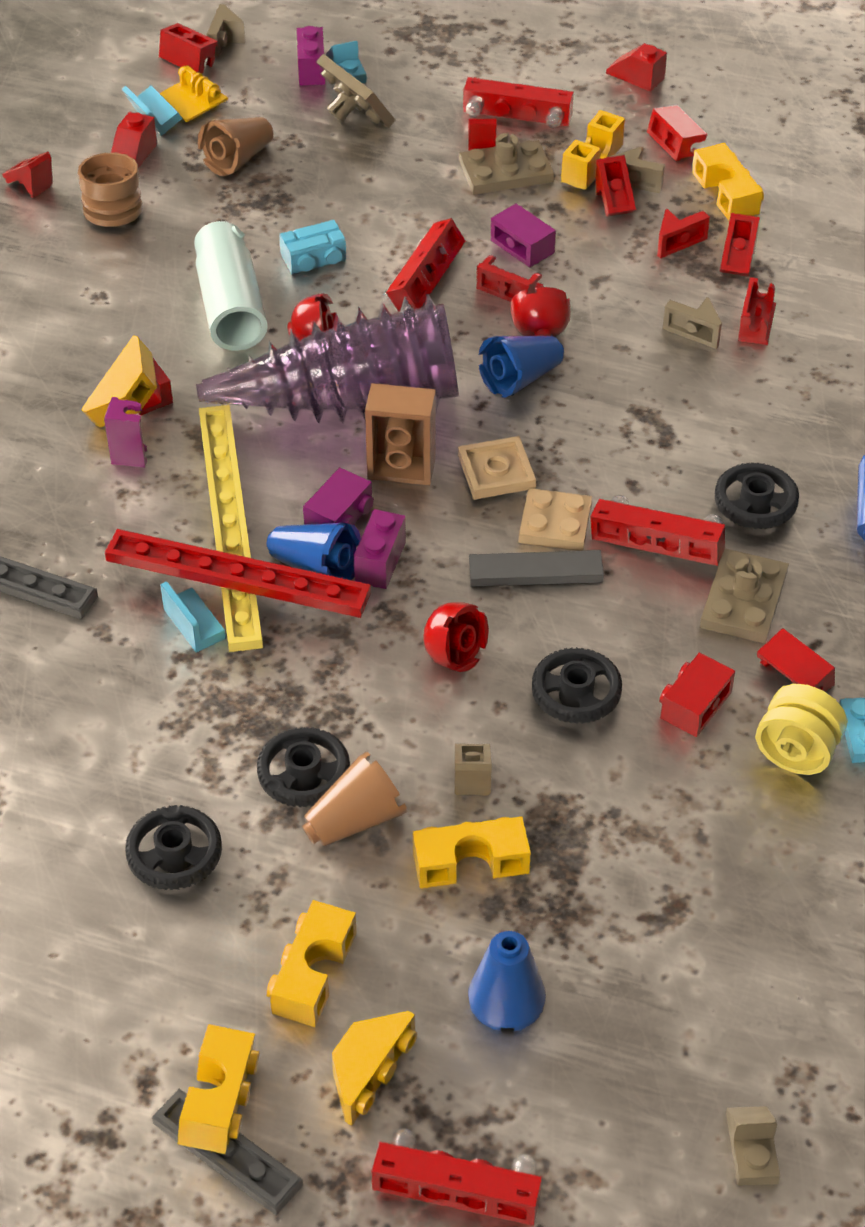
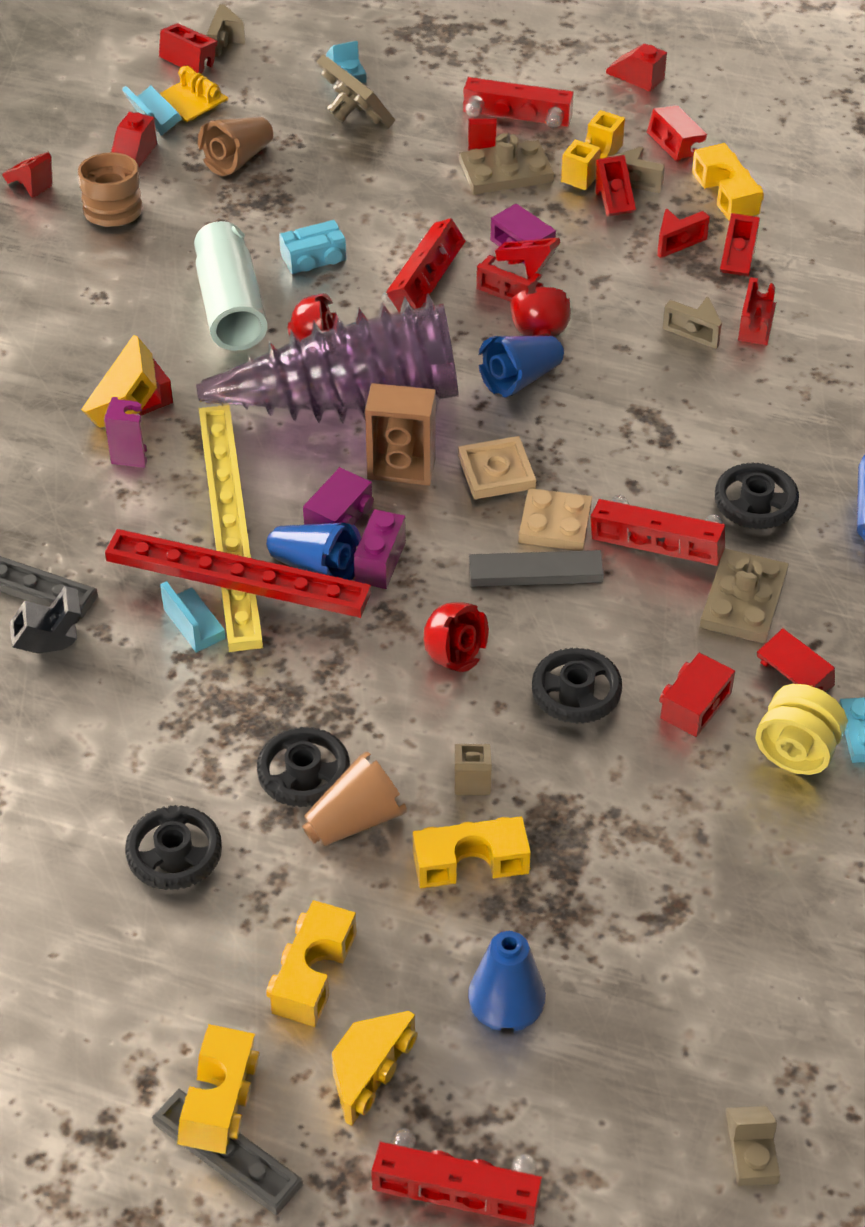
magenta brick [296,26,326,86] -> none
none -> black brick [10,586,82,654]
none -> red slope [495,237,560,279]

